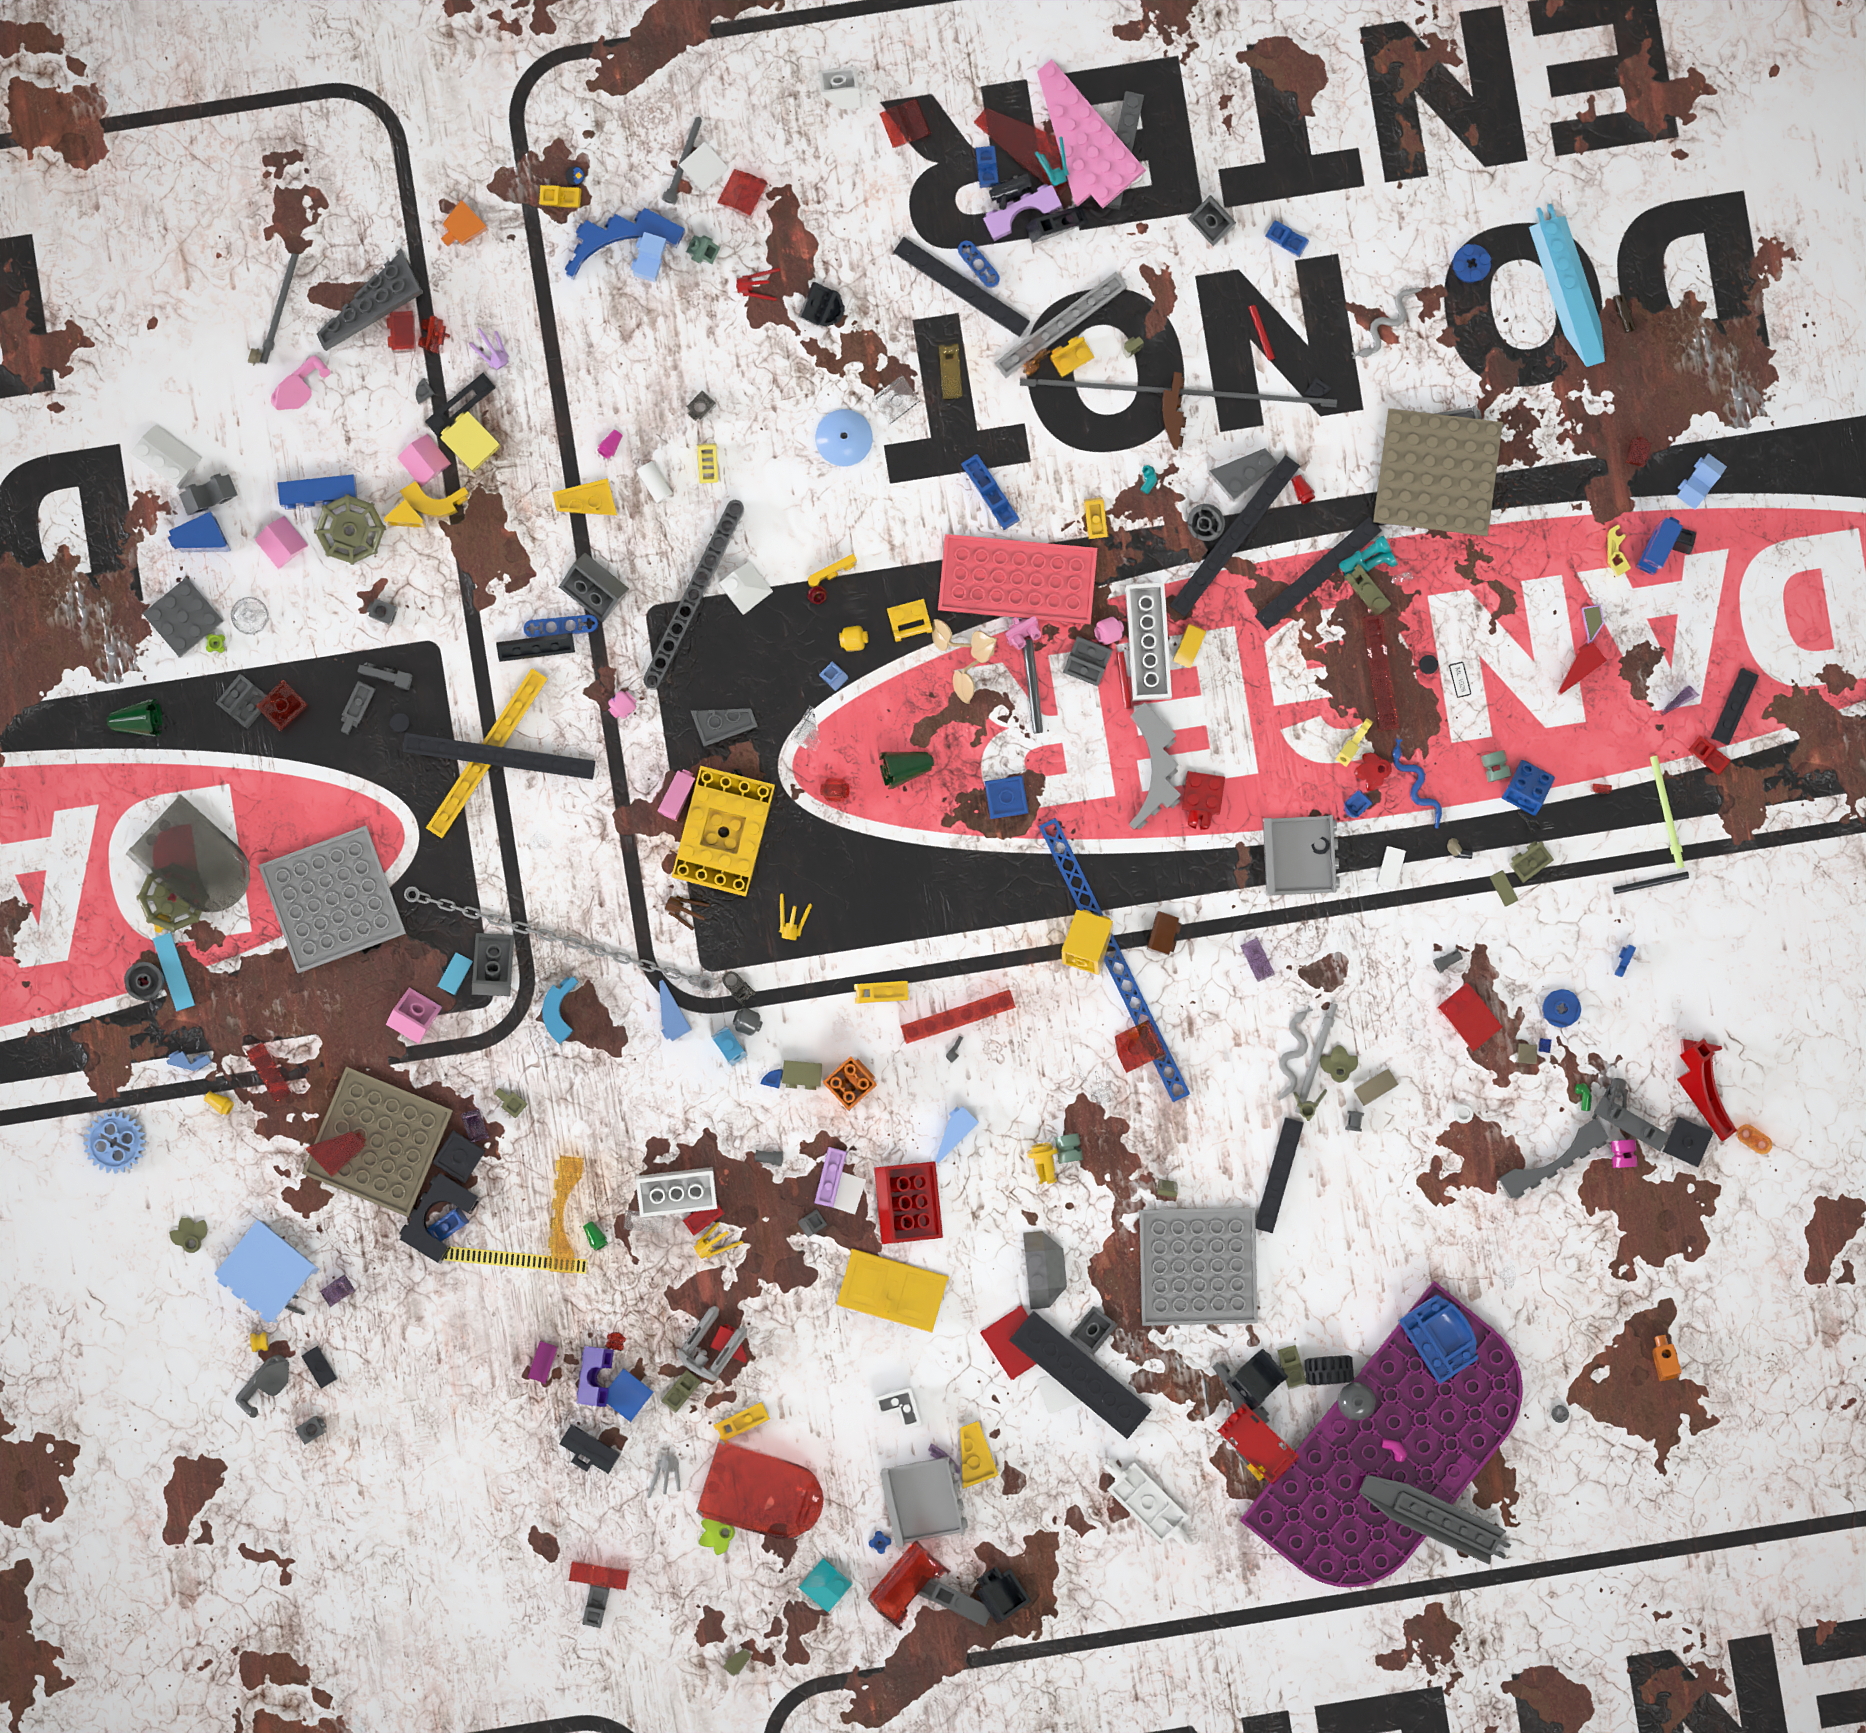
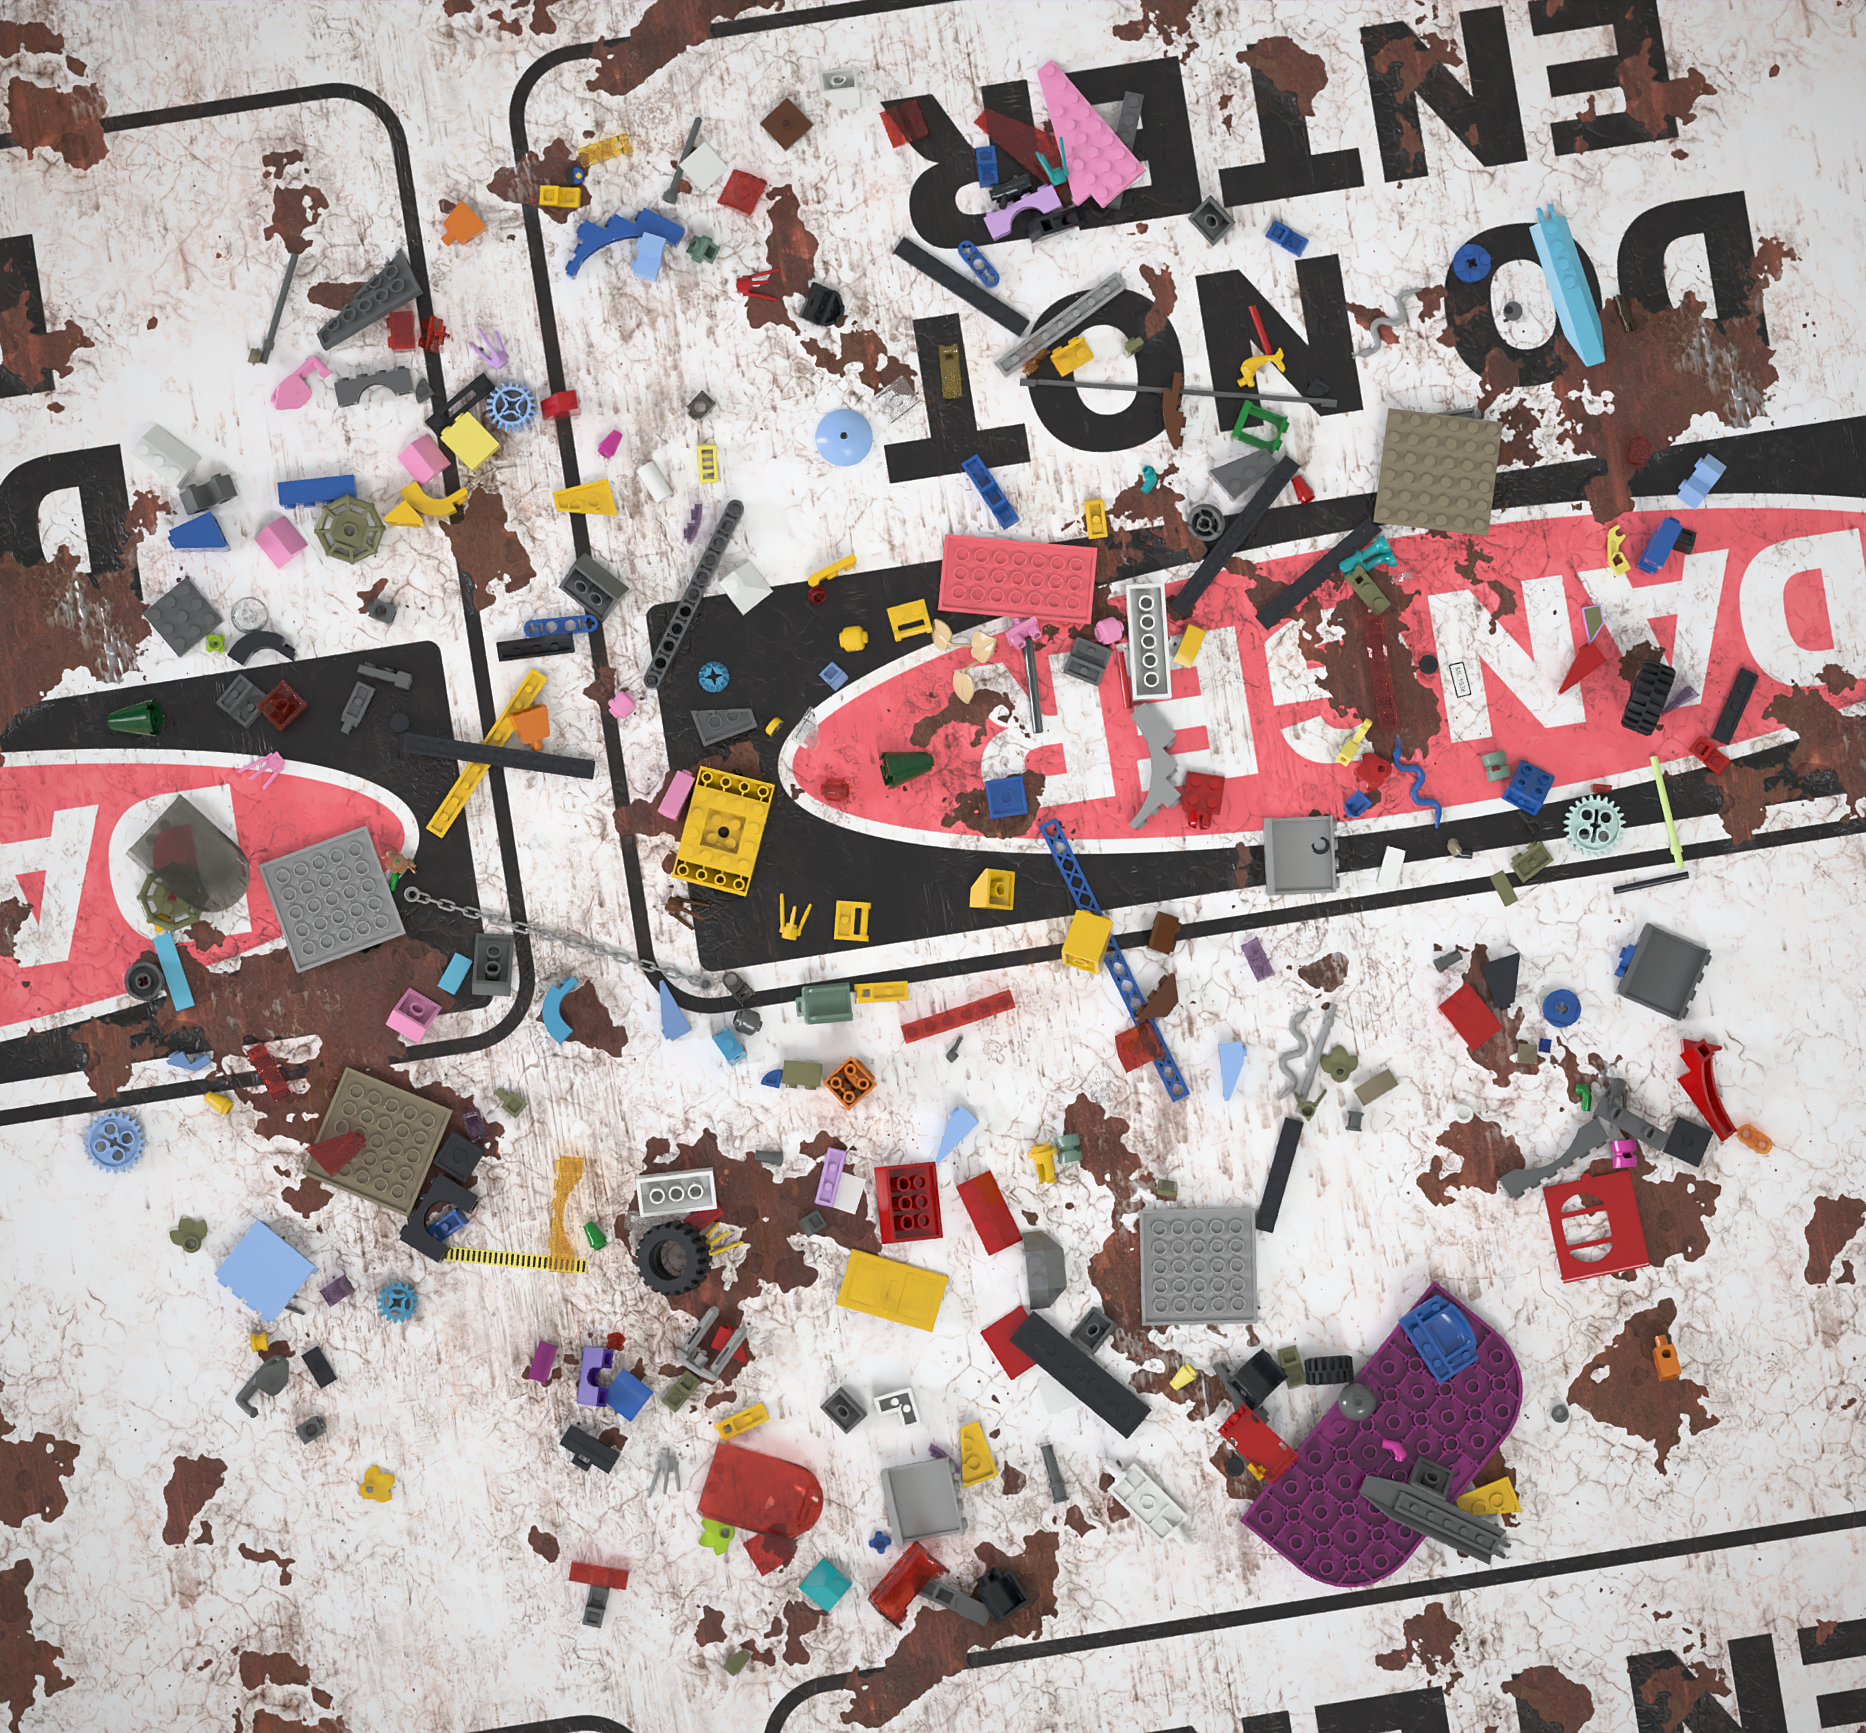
none -> black arch [227,631,298,667]
none -> bright pink plant [237,751,286,790]
none -> dark grey arch [334,366,415,408]
none -> yellow plate [359,1465,395,1503]
none -> dark azure gear [377,1281,419,1323]
none -> nougat plant [381,849,417,891]
none -> light blue gear [486,381,538,433]
none -> orange torso [508,703,550,752]
none -> red slope [540,390,581,421]
none -> clear yellow plate [577,133,633,168]
none -> black tyre [635,1220,712,1296]
none -> clear purple slope [684,504,703,544]
none -> dark azure gear [699,662,729,692]
none -> clear red piece [742,1524,794,1577]
none -> reddish brown plate [760,98,813,152]
none -> yellow tile [765,717,783,736]
none -> sand green piece [795,982,853,1025]
none -> dark grey slope [820,1386,868,1435]
none -> yellow plate [834,901,871,942]
none -> red slope [955,1170,1023,1256]
none -> yellow slope [970,869,1015,910]
none -> dark grey pin [1040,1444,1070,1504]
none -> reddish brown slope [1134,973,1179,1022]
none -> light yellow cone [1169,1362,1198,1391]
none -> light blue slope [1218,1041,1247,1101]
none -> black tile [1225,1457,1245,1477]
none -> green panel [1230,400,1290,454]
none -> yellow animal [1237,348,1285,387]
none -> dark grey slope [1407,1456,1454,1500]
none -> yellow wing [1455,1476,1522,1515]
none -> black slope [1480,952,1520,1011]
none -> dark grey tile [1503,301,1523,321]
none -> red door [1542,1170,1650,1284]
none -> light aqua gear [1563,795,1626,857]
none -> dark grey panel [1615,922,1712,1021]
none -> black tyre [1621,659,1676,736]

